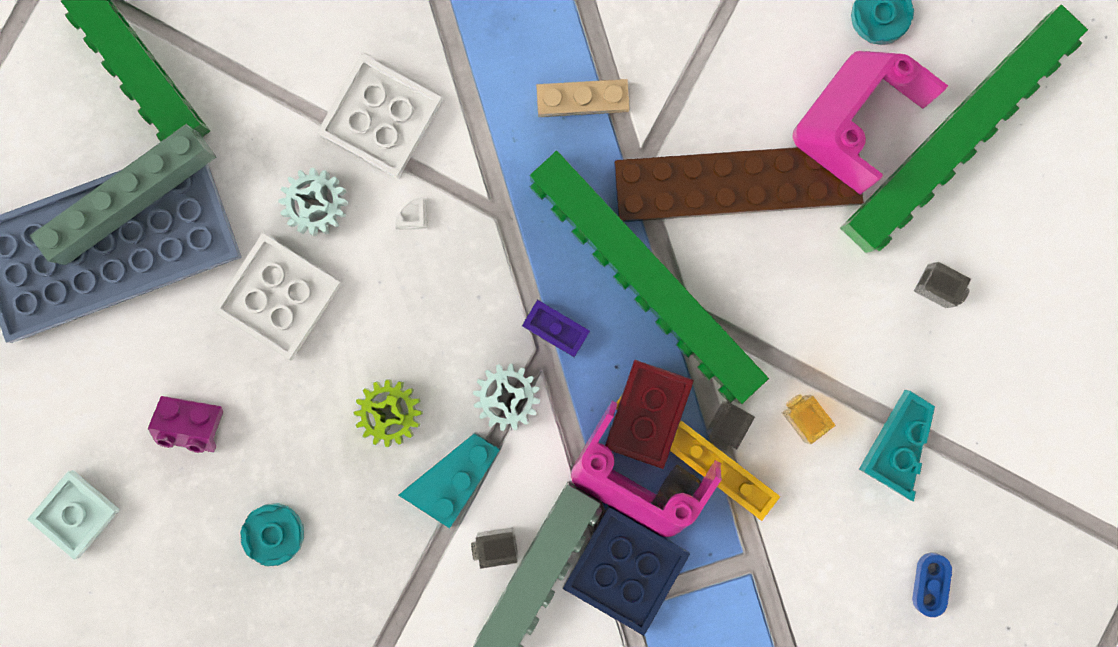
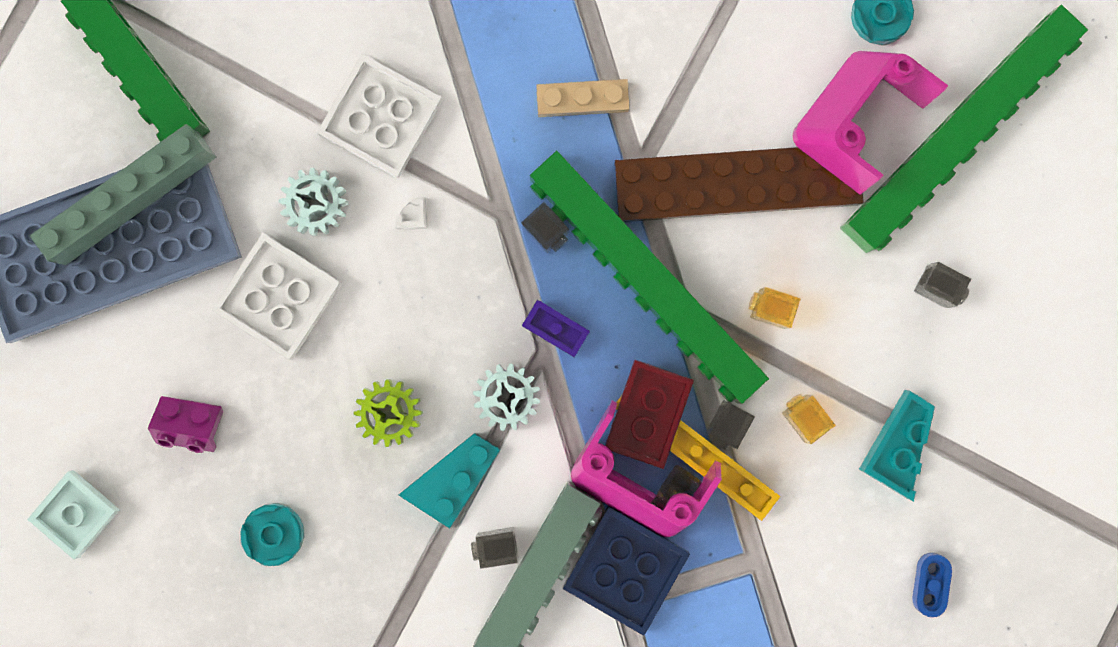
none -> clear smoke brick [521,202,569,253]
none -> clear yellow brick [748,287,801,329]

